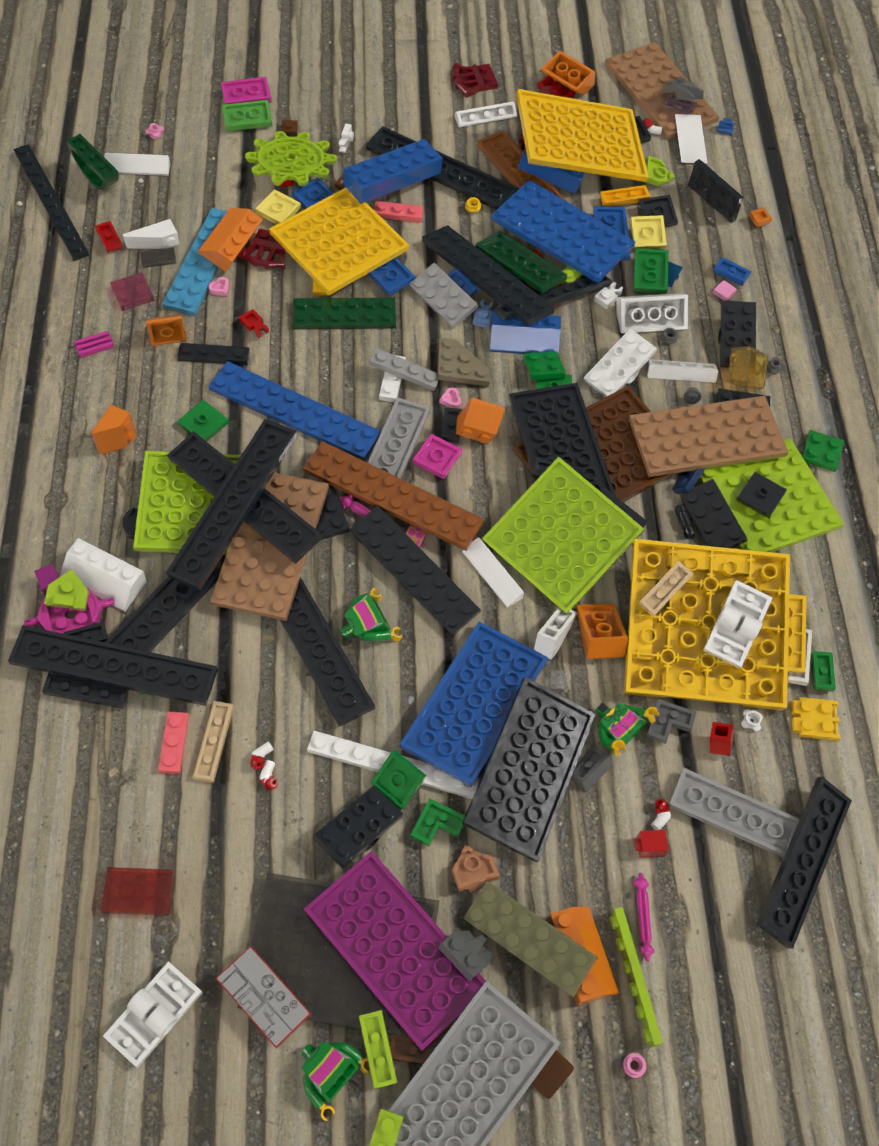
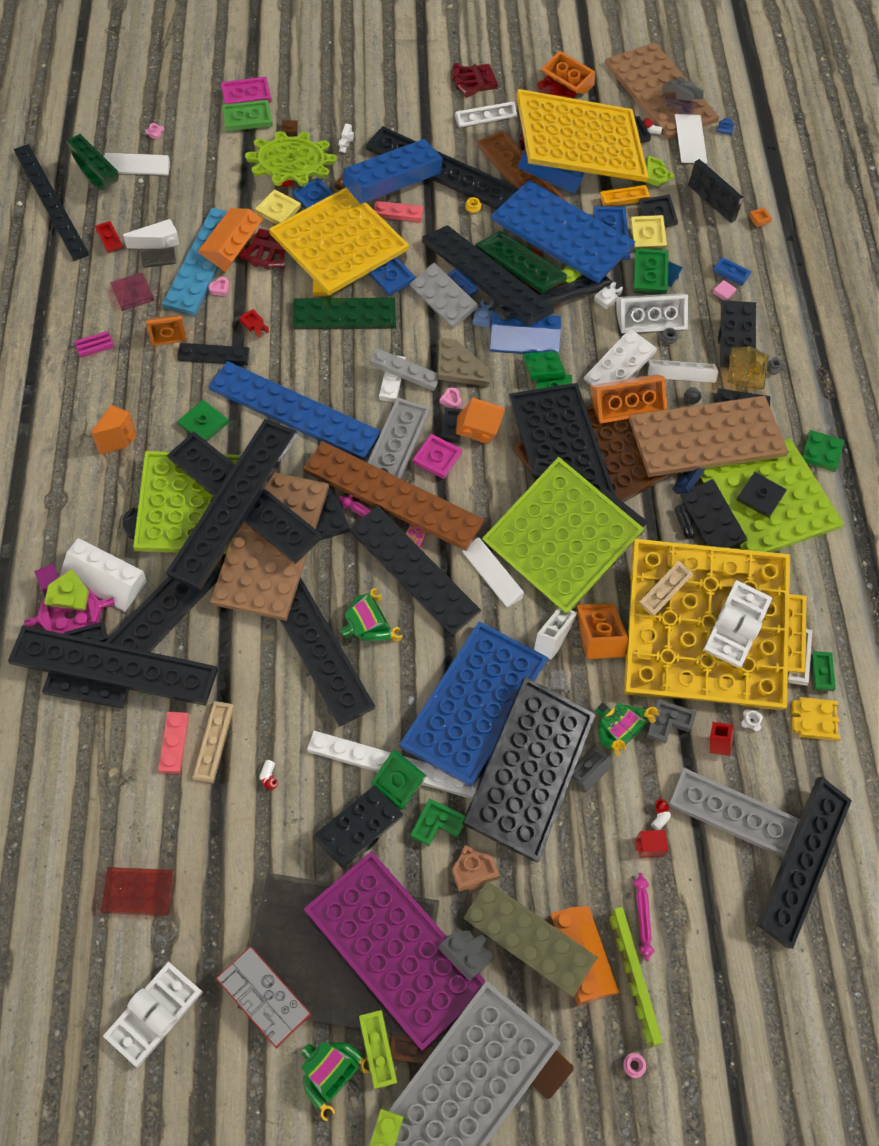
arm [250,742,273,770] -> none
none -> orange slope [590,374,667,423]

